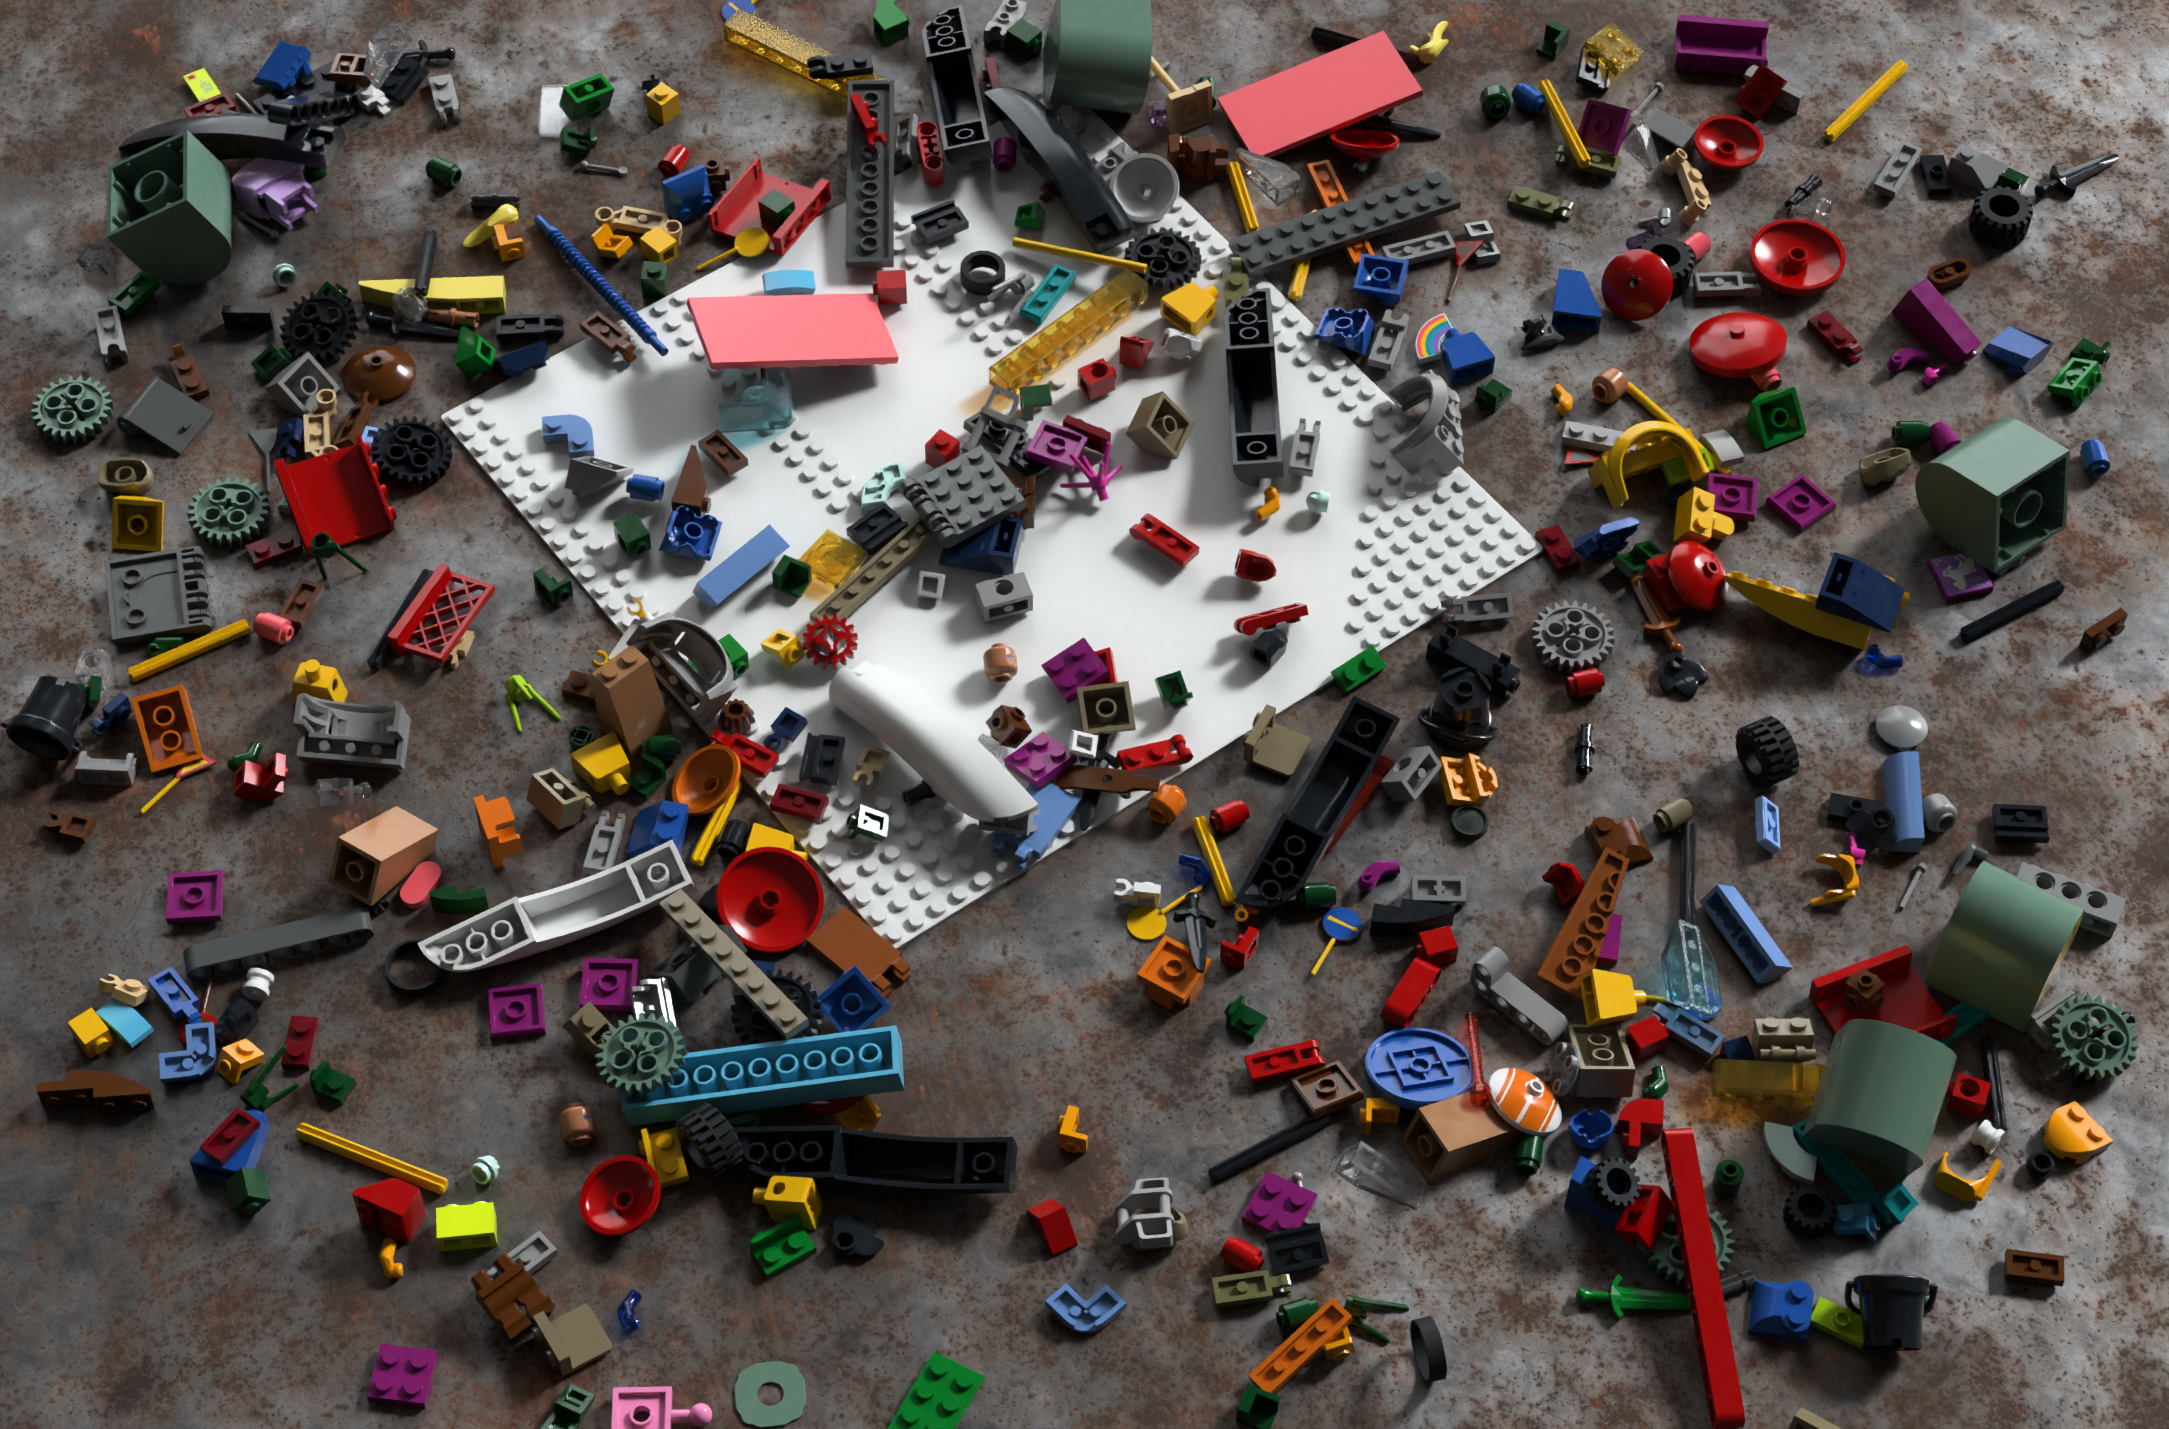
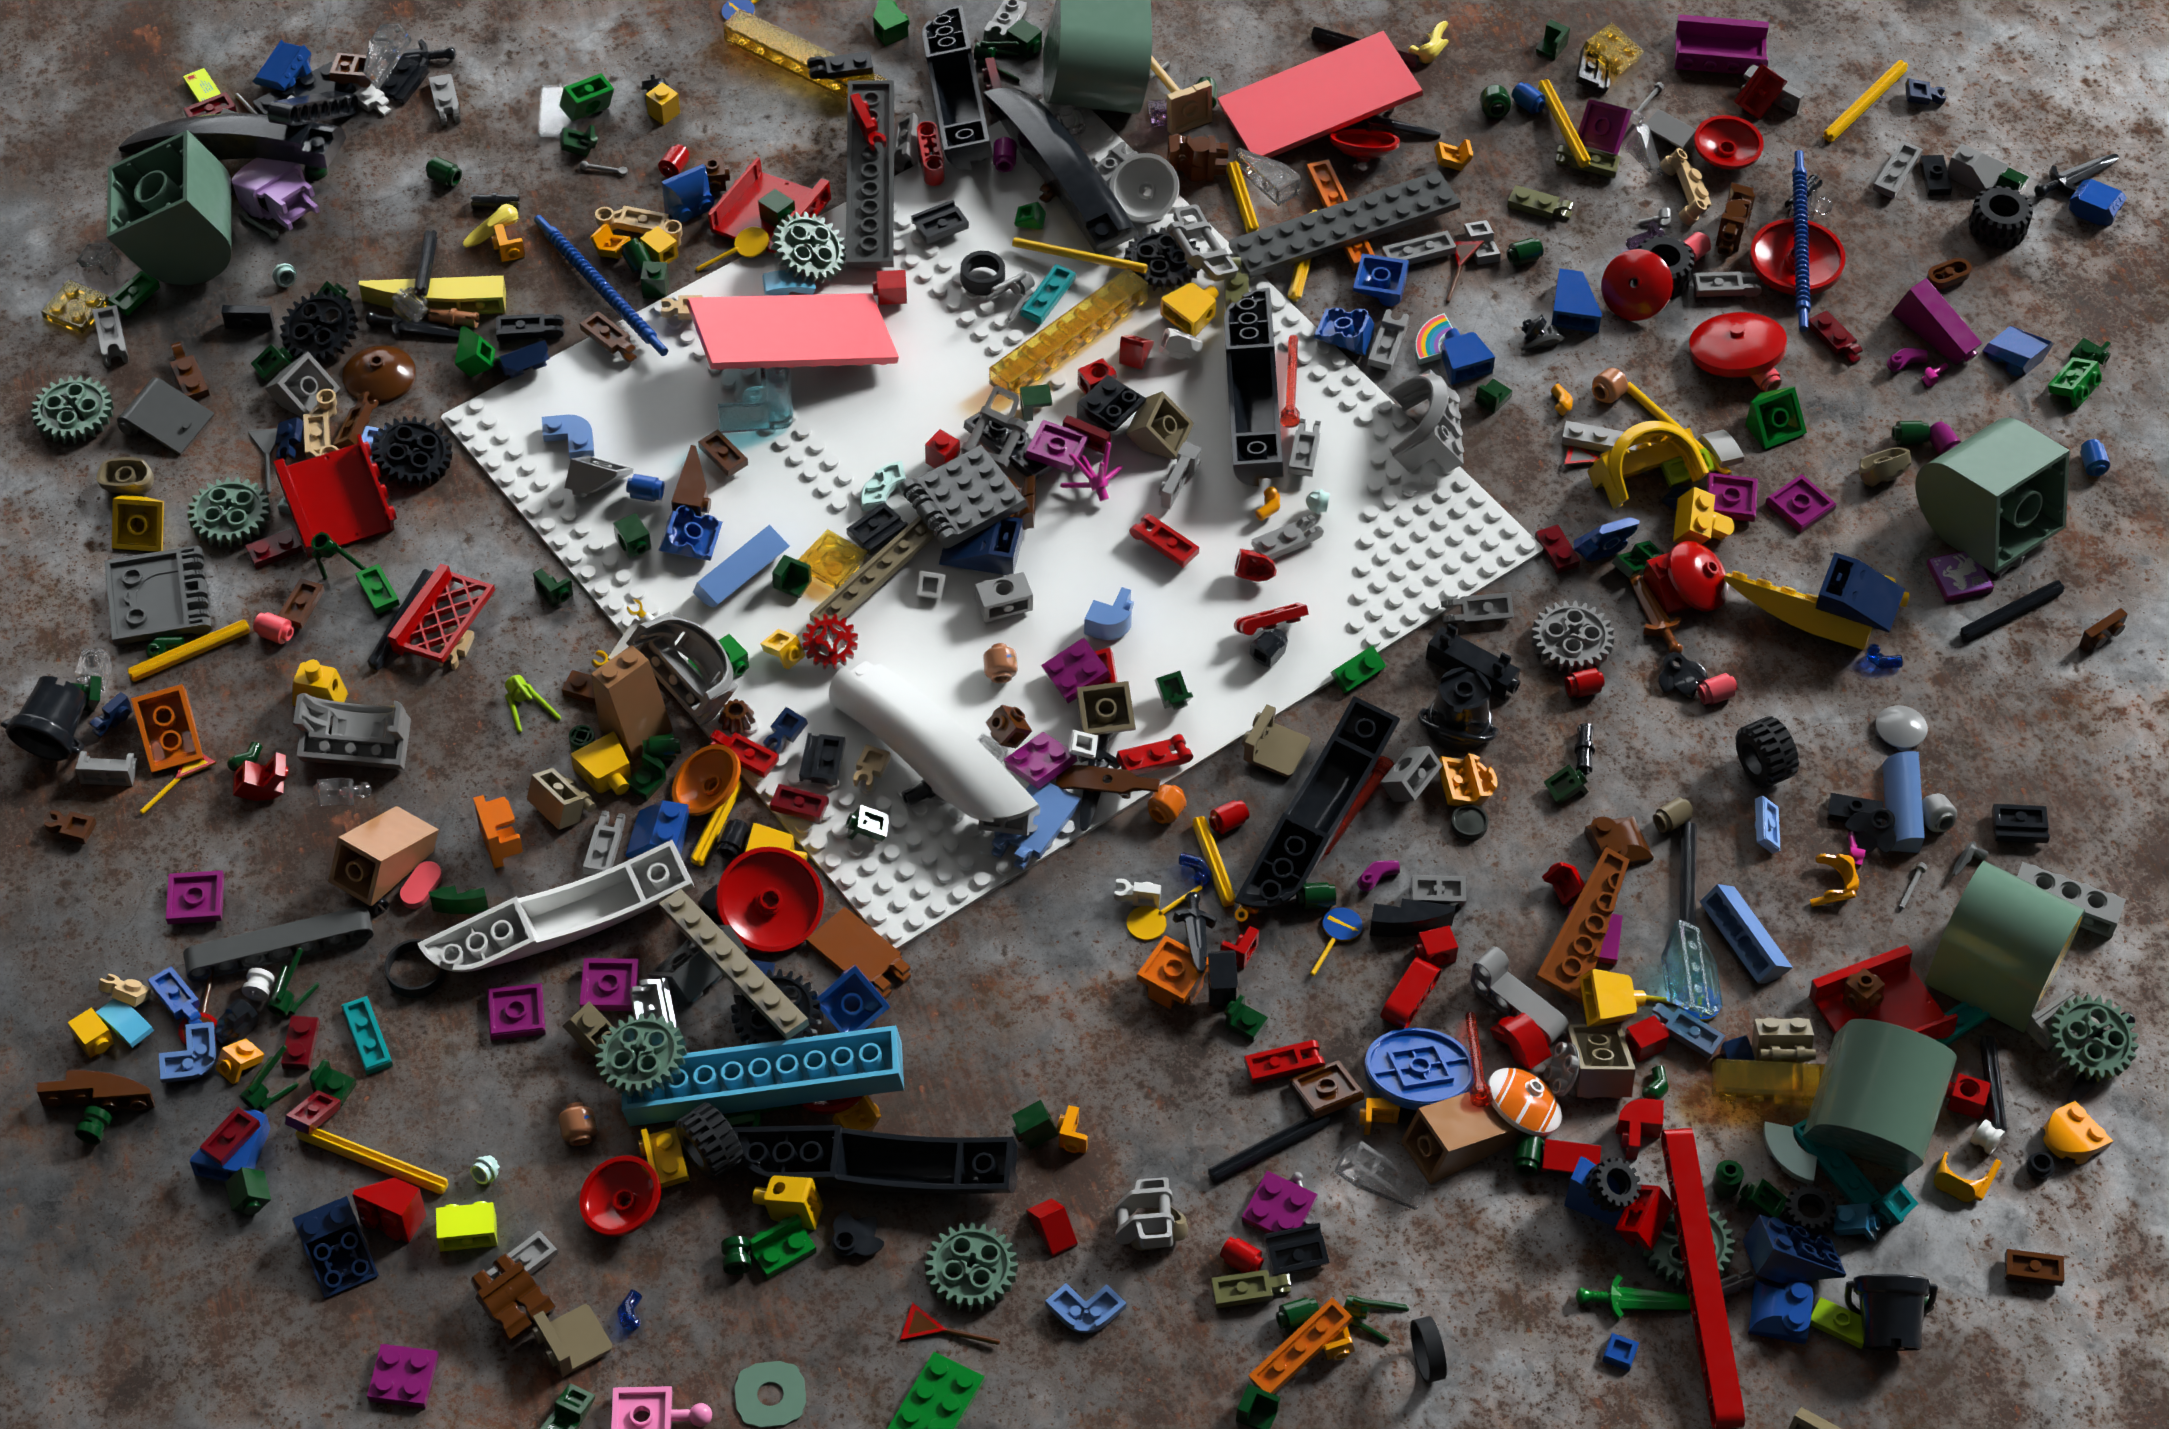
light orange arm [379,1238,403,1280] -> none
blue hair [1568,1109,1614,1149] -> none
none -> clear yellow plate [41,279,109,334]
none -> dark green wheel [74,1106,112,1145]
none -> dark green plant [267,948,320,1017]
none -> dark red plate [285,1090,341,1135]
none -> dark blue slope [292,1196,379,1298]
none -> teal tile [341,996,393,1075]
none -> green plate [355,564,400,615]
none -> dark green brick [621,238,653,275]
none -> tan plate [661,295,703,320]
none -> dark green wheel [721,1236,752,1275]
none -> sand green gear [771,212,846,283]
none -> reddish brown piece [900,1302,1000,1345]
none -> sand green gear [925,1222,1018,1312]
none -> dark green plant [973,41,1020,82]
none -> dark green brick [1012,1100,1059,1150]
none -> black slope [1077,375,1146,432]
none -> medium blue brick [1084,587,1134,640]
none -> light grey plate [1159,442,1202,509]
none -> light grey bar [1167,204,1238,281]
none -> black slope [1208,950,1238,1006]
none -> light grey hinge [1251,515,1324,560]
none -> clear red piece [1280,335,1300,428]
none -> light orange bracket [1434,139,1473,171]
none -> red brick [1490,1013,1552,1069]
none -> dark green brick [1506,238,1544,266]
none -> red hinge [1541,1139,1601,1173]
none -> dark green bracket [1544,764,1589,805]
none -> blue tile [1602,1333,1639,1371]
none -> coral brick [1697,673,1738,705]
none -> reddish brown hips [1715,182,1755,256]
none -> dark green bracket [1737,1178,1787,1219]
none -> dark blue slope [1742,1214,1846,1283]
none -> blue hose [1792,150,1811,332]
none -> dark blue plate [1905,78,1946,105]
none -> blue slope [2069,179,2127,226]

